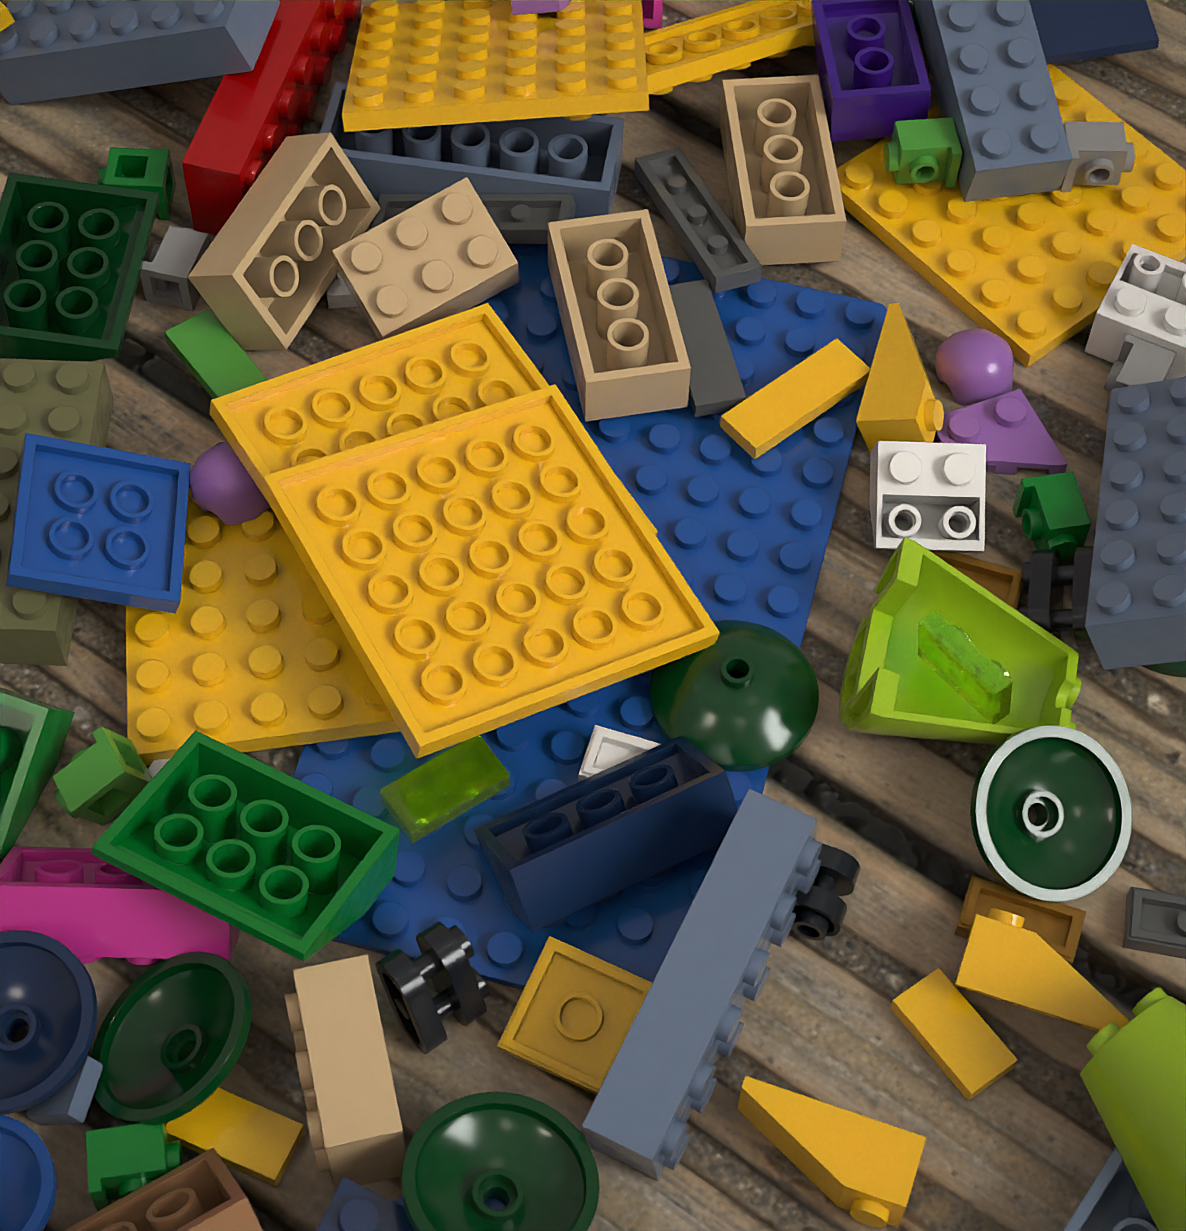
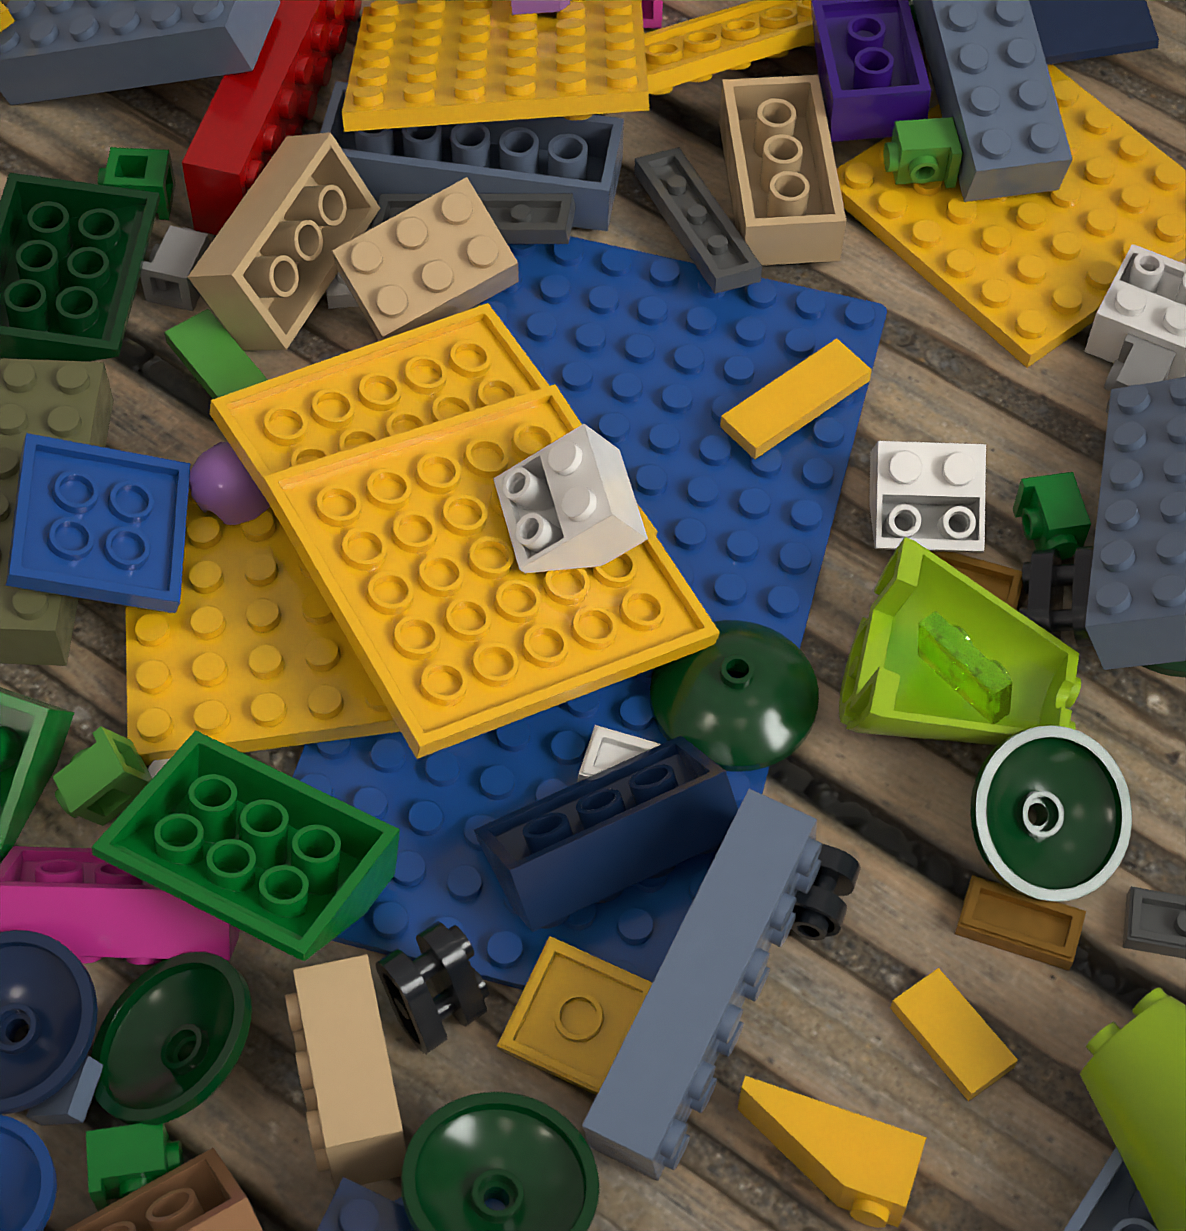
yellow tile [165,1088,305,1187] -> none
clear neon green plate [380,735,510,843] -> none
tan brick [548,209,691,422] -> none
dark grey tile [669,279,747,417] -> none
yellow slope [856,303,944,452] -> none
medium lavender wing [933,389,1068,475] -> none
medium lavender hair [935,328,1014,405] -> none
yellow slope [954,908,1130,1032] -> none
light grey brick [1060,121,1135,192] -> none
none -> white slope [493,424,648,573]

